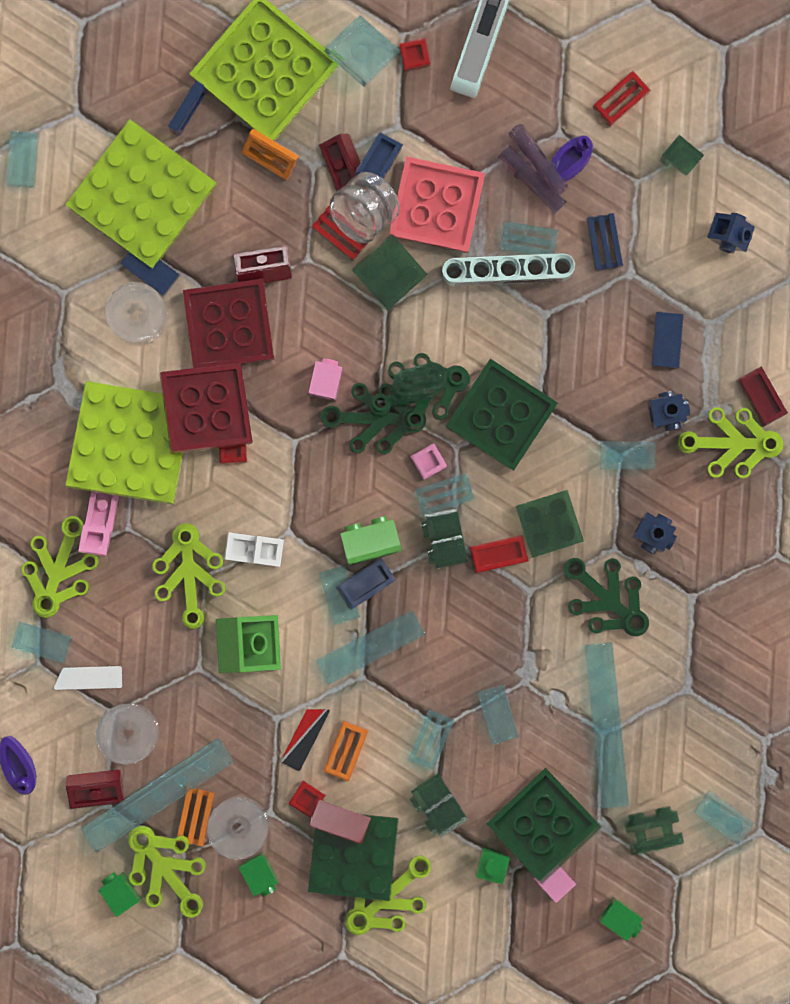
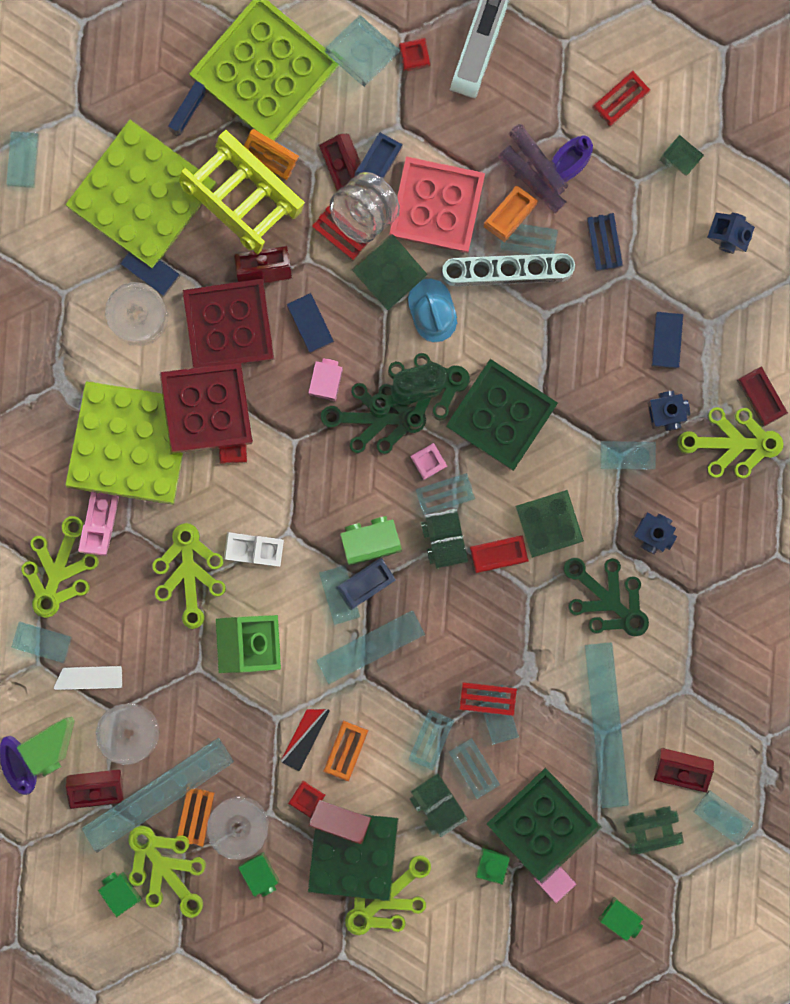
none -> bright green slope [17,716,75,777]
none -> neon yellow fence [179,130,305,255]
none -> dark blue tile [287,293,334,354]
none -> dark azure piece [408,279,457,342]
none -> clear light blue tile [449,738,500,799]
none -> red tile [459,682,517,716]
none -> orange tile [483,185,538,242]
none -> dark red slope [654,748,714,793]

